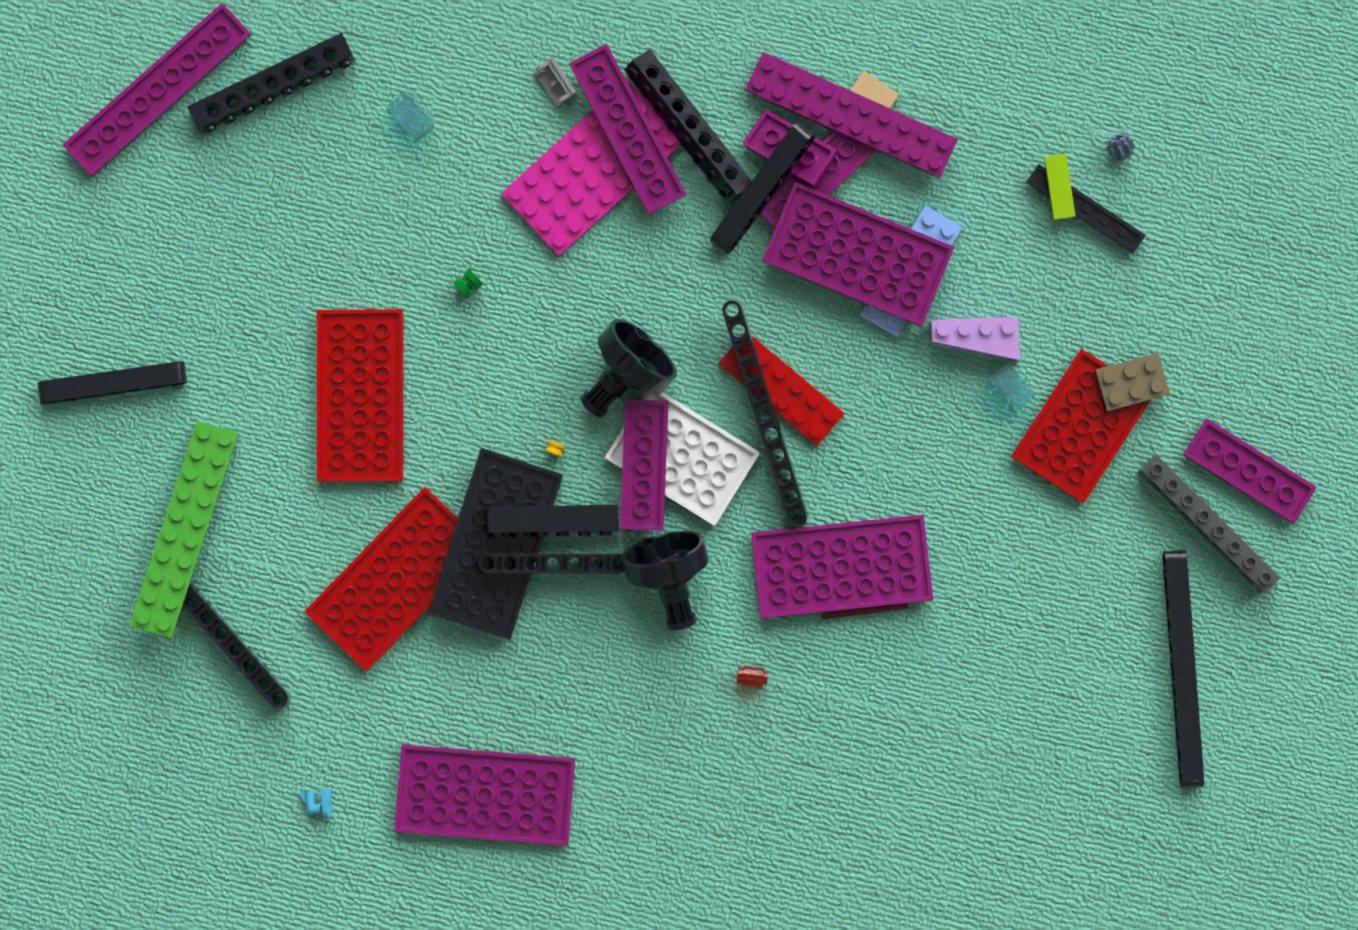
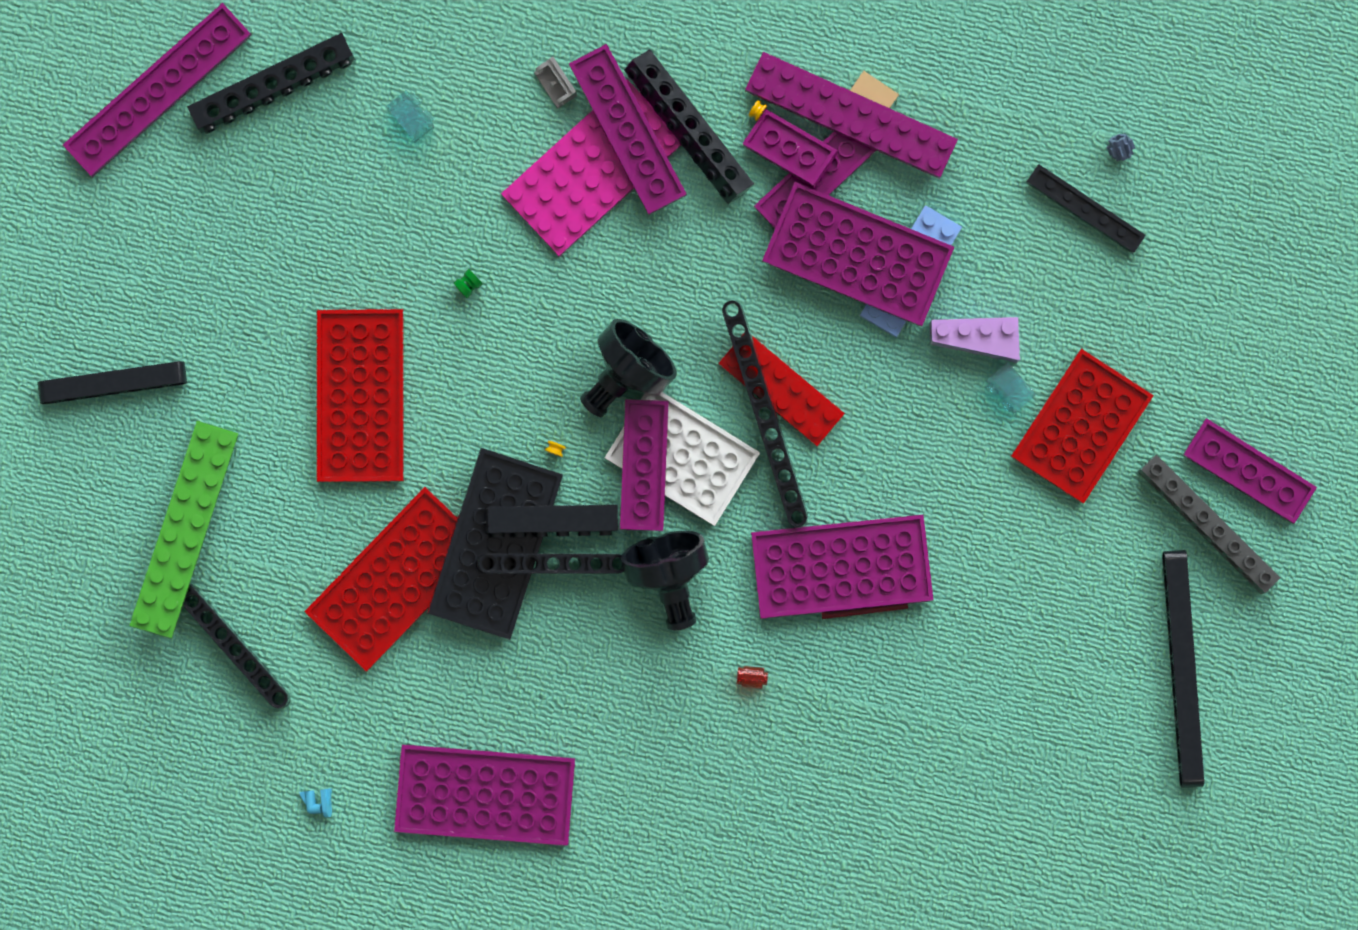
black beam [710,122,816,255] -> none
lime tile [1044,153,1076,221] -> none
dark tan plate [1095,353,1170,412] -> none
none -> yellow bush [748,100,767,122]

